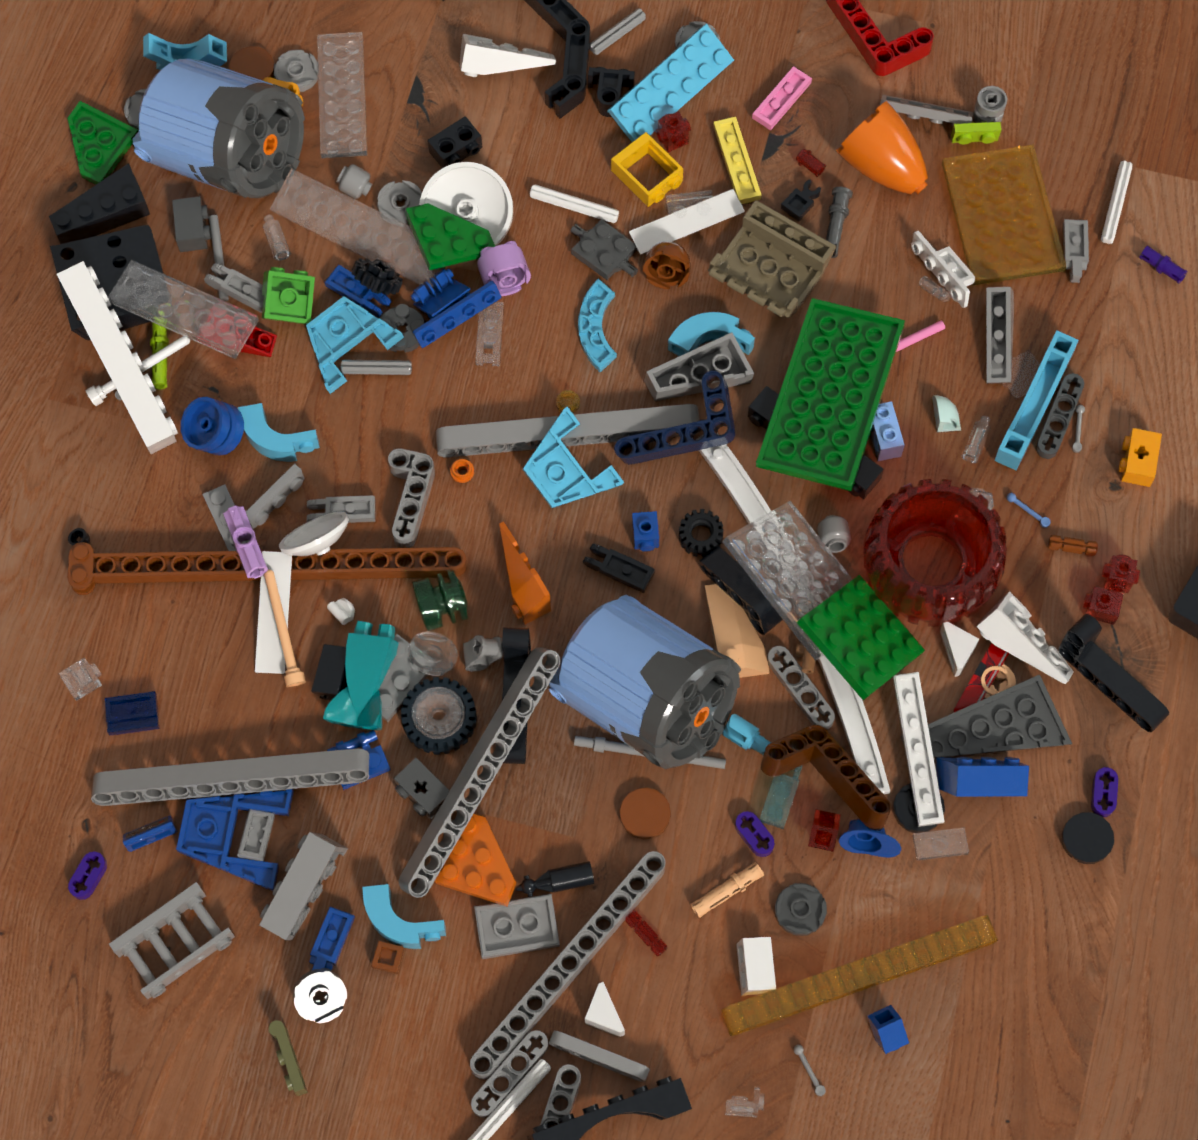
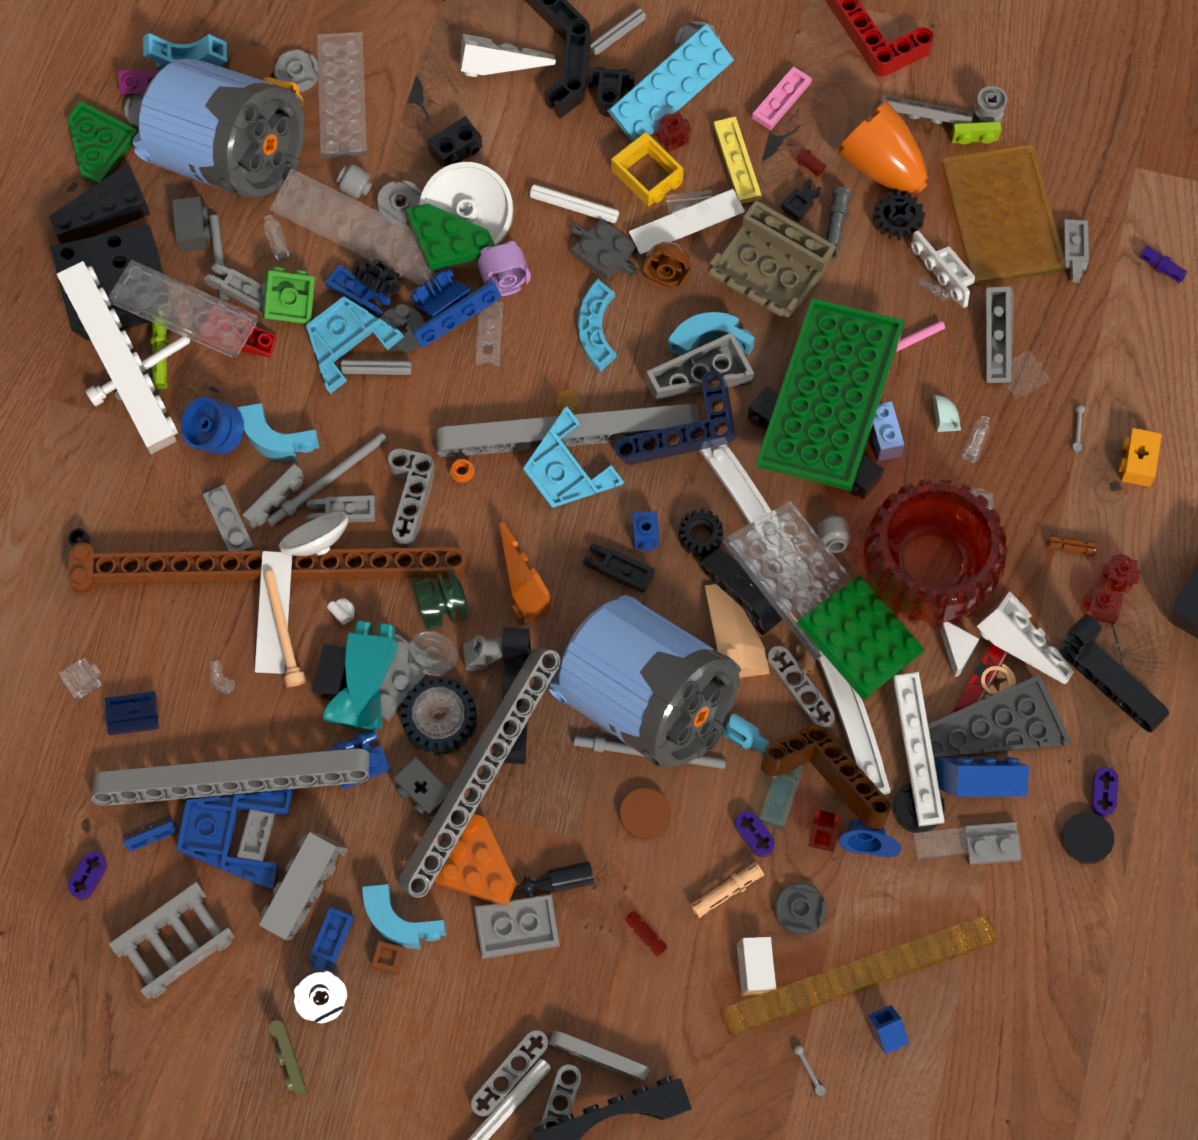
lavender piece [223,505,268,579] -> none
light grey beam [470,851,665,1080] -> none
white slope [585,982,625,1037] -> none
clear bracket [725,1086,764,1117] -> none
medium azure arch [994,330,1079,471] -> none
medium blue hinge [1007,493,1050,528] -> none
dark grey beam [1036,373,1084,459] -> none
white axle [1101,161,1133,244] -> none
none -> magenta hinge [119,70,160,94]
none -> clear arm [210,661,235,694]
none -> light grey bar [266,432,387,527]
none -> black gear [873,191,925,241]
none -> light grey plate [964,822,1022,865]

